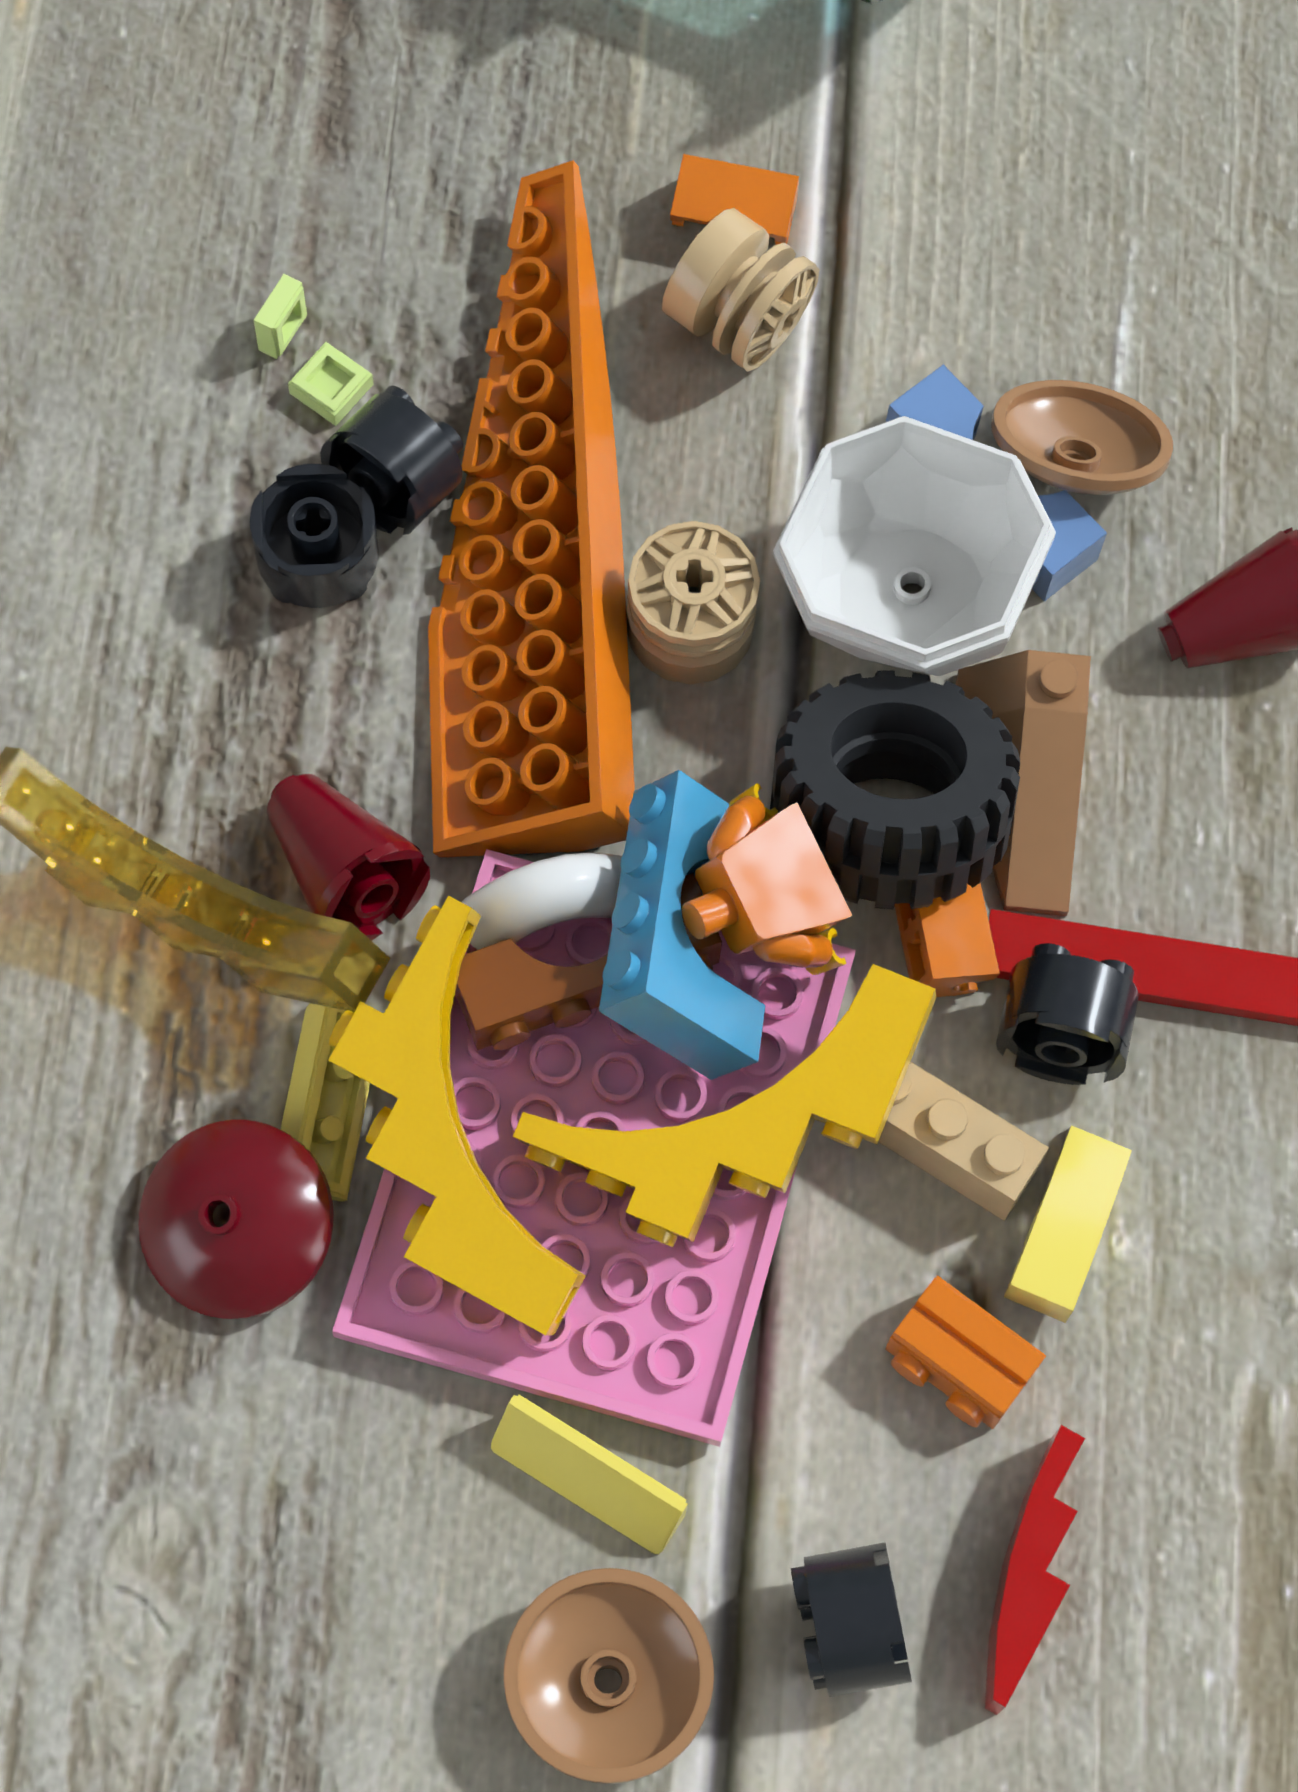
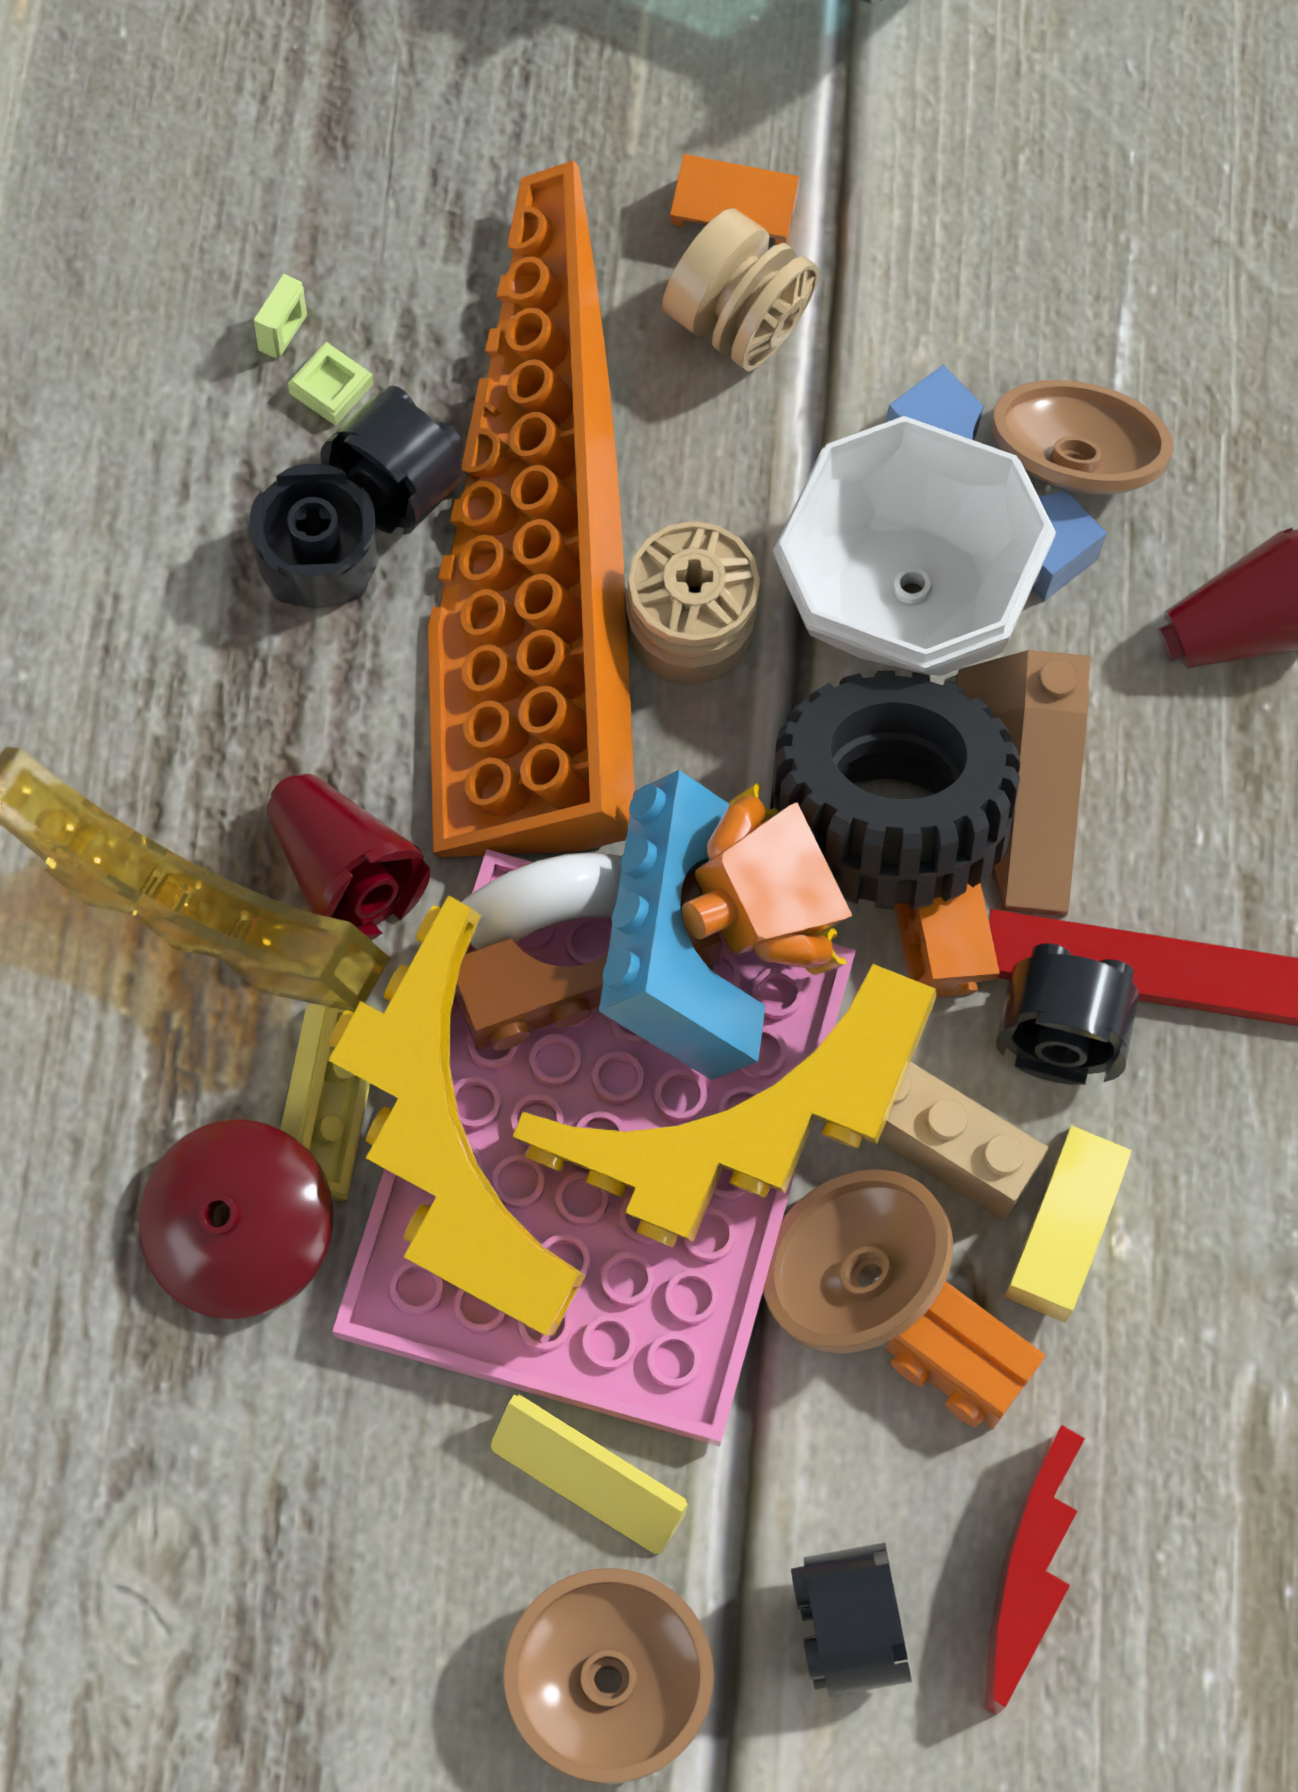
none -> medium nougat dish [763,1169,953,1353]

